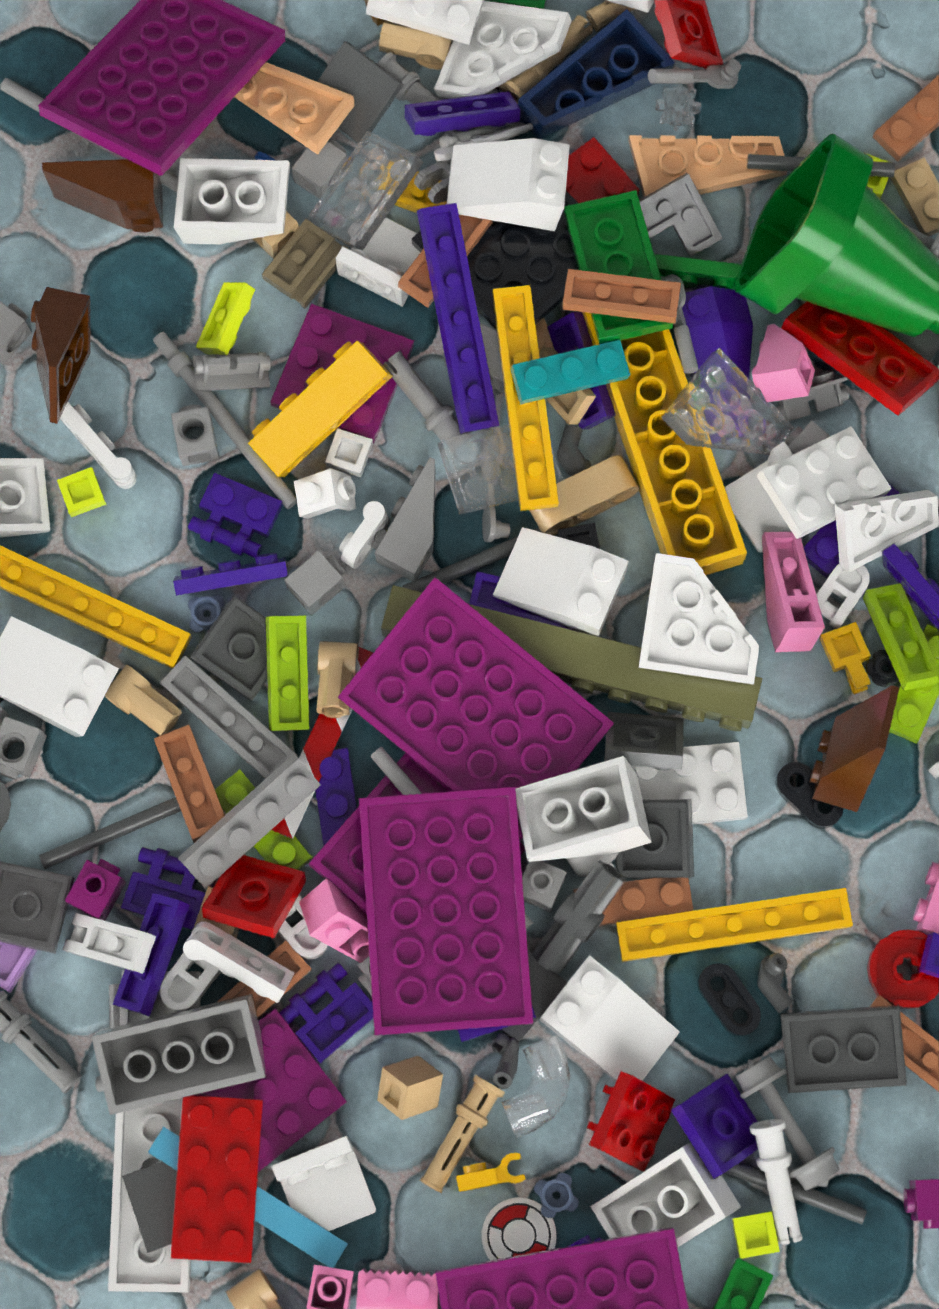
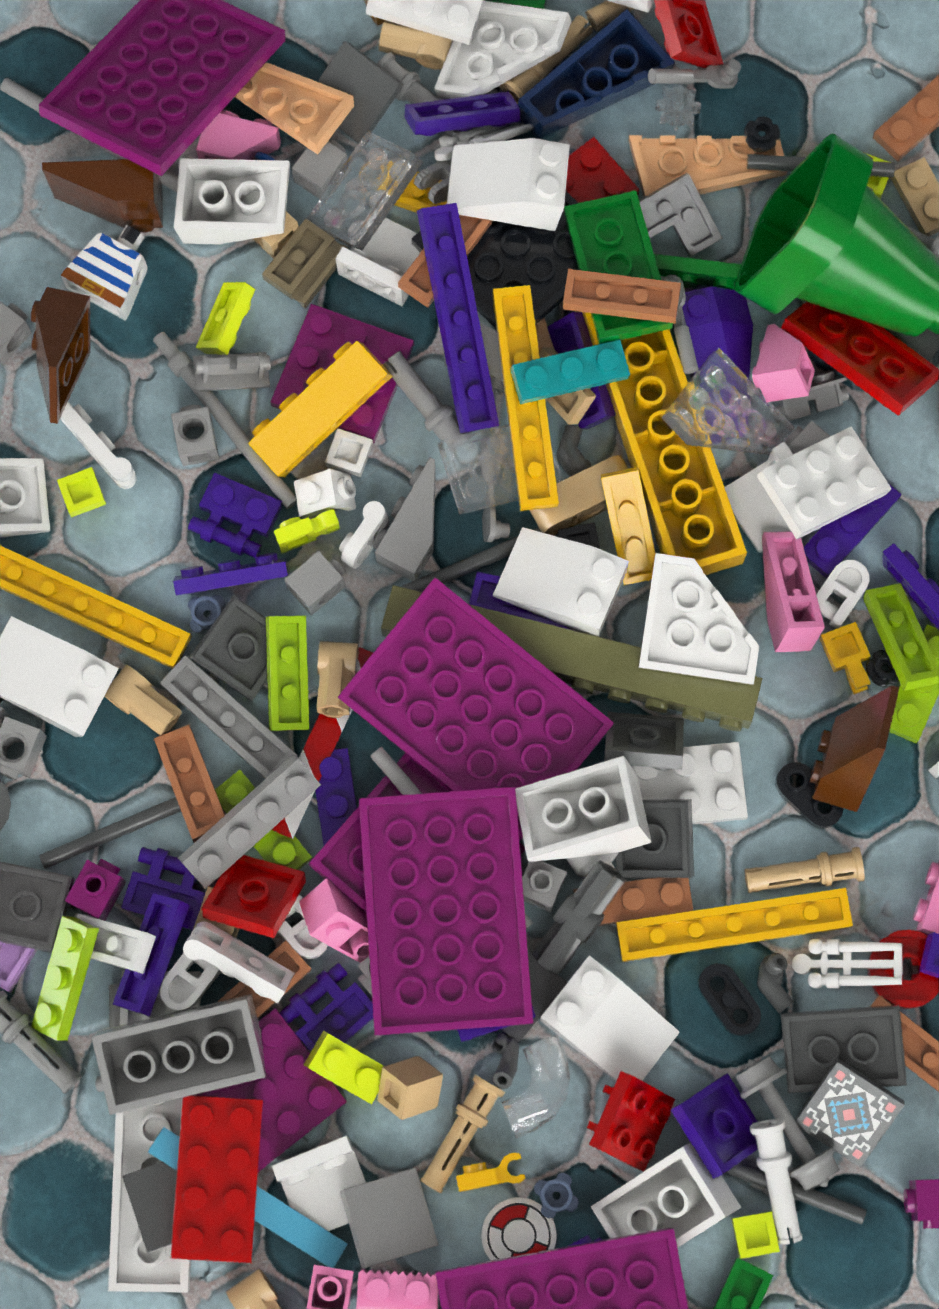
white wing [835,490,939,572] -> none
none -> lime plate [31,916,99,1041]
none -> torso [61,226,148,321]
none -> bright pink slope [196,110,281,160]
none -> neon yellow plate [274,509,340,553]
none -> neon yellow plate [304,1031,384,1105]
none -> light grey tile [340,1168,439,1269]
none -> yellow plate [601,467,656,586]
none -> black plate [744,117,780,152]
none -> tan pin [744,847,865,893]
none -> white piece [792,939,903,988]
none -> tile [795,1057,905,1167]

